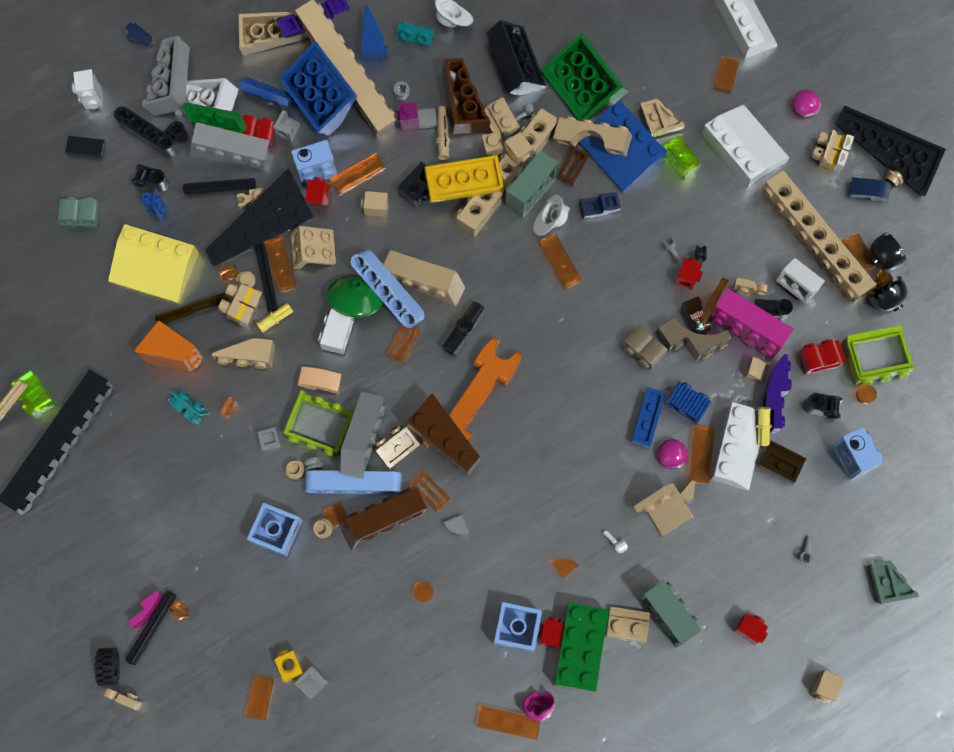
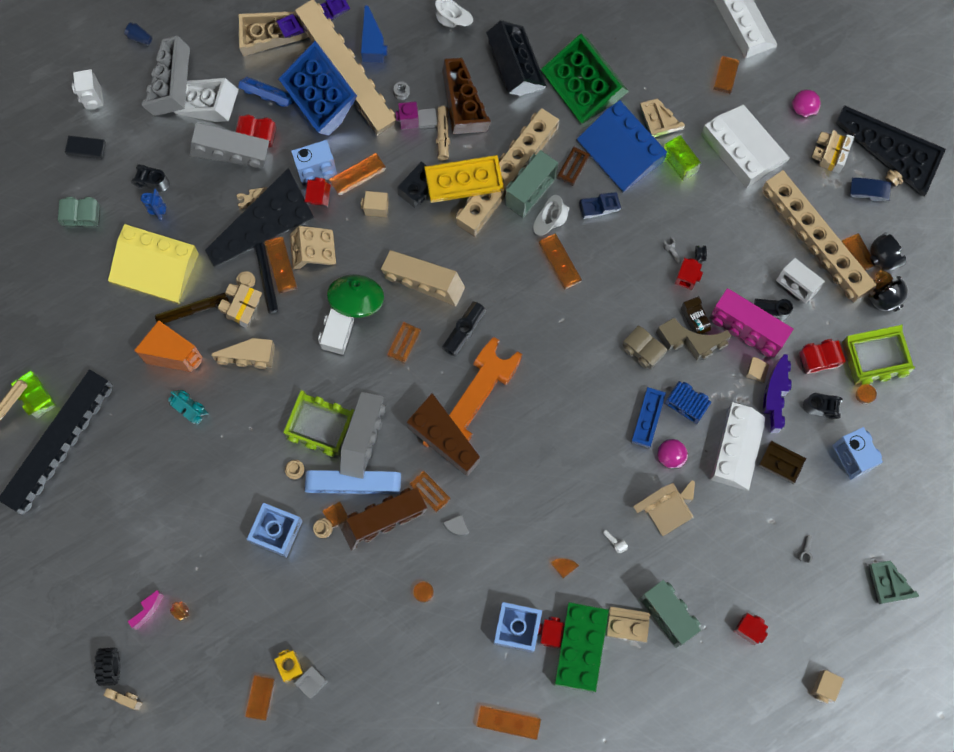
black beam [114,106,188,157] -> none
black axle [125,590,176,665] -> none
green wing [182,102,247,133] -> none
black axle [183,178,256,195] -> none
clear orange tile [219,264,239,281] -> none
clear orange tile [220,396,238,419] -> none
light yellow axle [256,304,293,333] -> none
light grey tile [257,427,281,451] -> none
light grey panel [273,110,301,143] -> none
light nougat slope [297,367,341,394] -> none
light grey bush [303,457,323,471] -> none
light blue beam [351,249,425,328] -> none
tan bracket [372,425,420,469] -> none
teal hinge [397,22,435,46] -> none
tan brick [482,132,504,159] -> none
tan plate [485,97,520,138] -> none
tan brick [505,132,533,166] -> none
light grey hand [515,103,535,121] -> none
dark pink hair [522,691,555,721] -> none
tan arch [553,116,632,157] -> none
clear orange tile [689,425,715,485] -> none
clear orange tile [699,278,729,325] -> none
tan plate [732,278,768,296] -> none
light yellow axle [756,407,772,446] -> none

